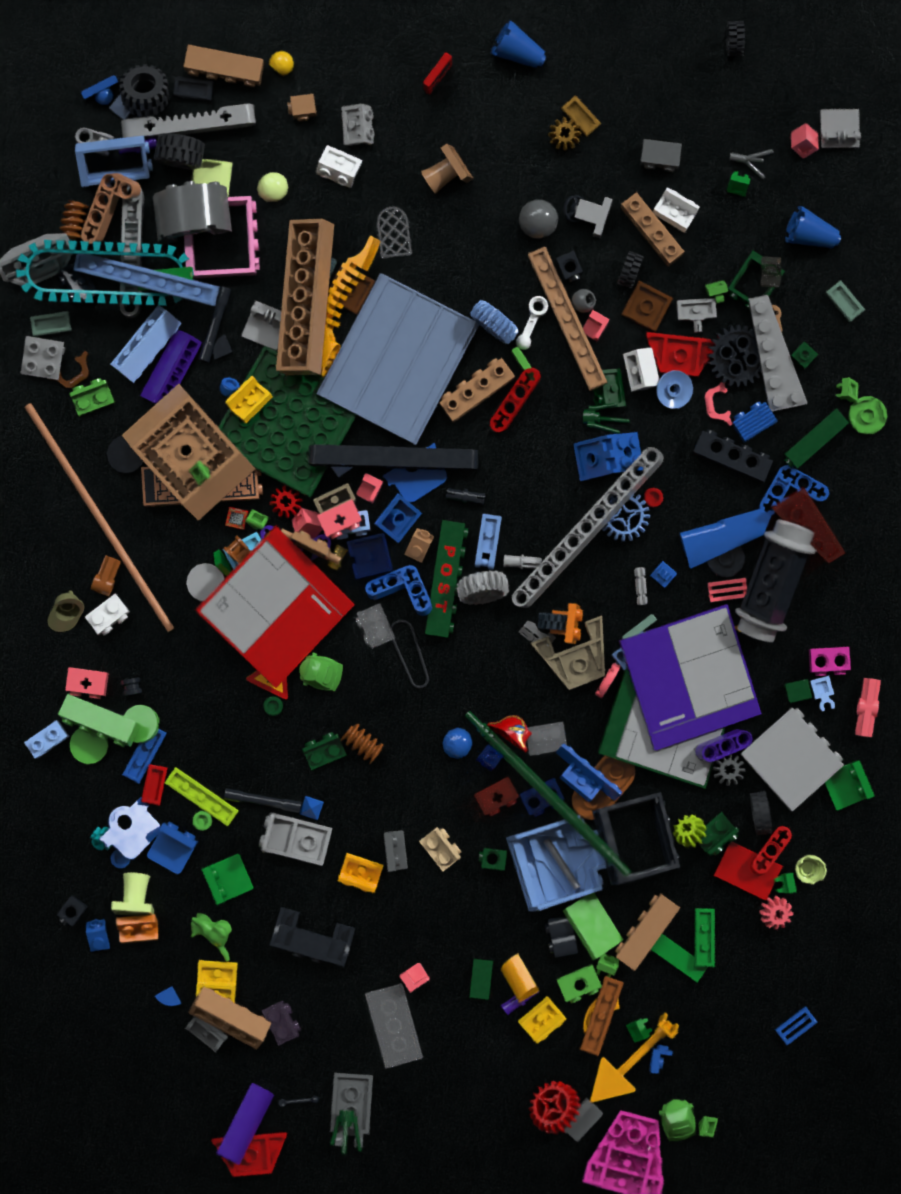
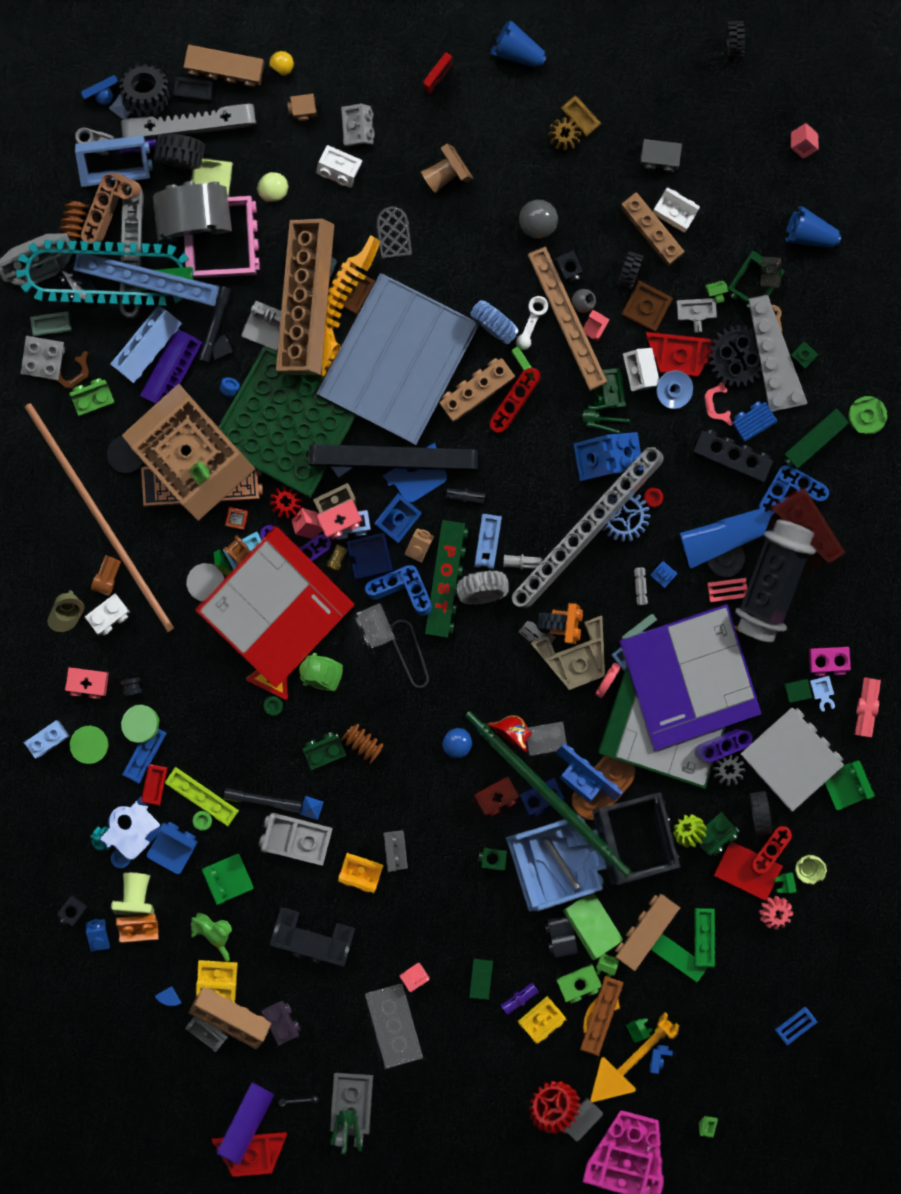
bright green brick [58,694,140,747] -> none
yellow bracket [225,376,273,423] -> none
bright green slope [245,509,269,530] -> none
medium nougat plate [281,529,341,565] -> none
coral panel [356,473,383,503] -> none
tan bracket [419,827,461,871] -> none
clear blue bracket [476,744,503,771] -> none
light orange brick [501,954,539,1003] -> none
light grey piece [563,195,612,238] -> none
bright green helmet [659,1099,696,1141] -> none
green tile [727,171,750,196] -> none
dark grey plant [730,149,773,179] -> none
light grey hinge [821,109,861,148] -> none
sand green tile [825,280,865,322] -> none
bright green tile [836,377,858,402] -> none

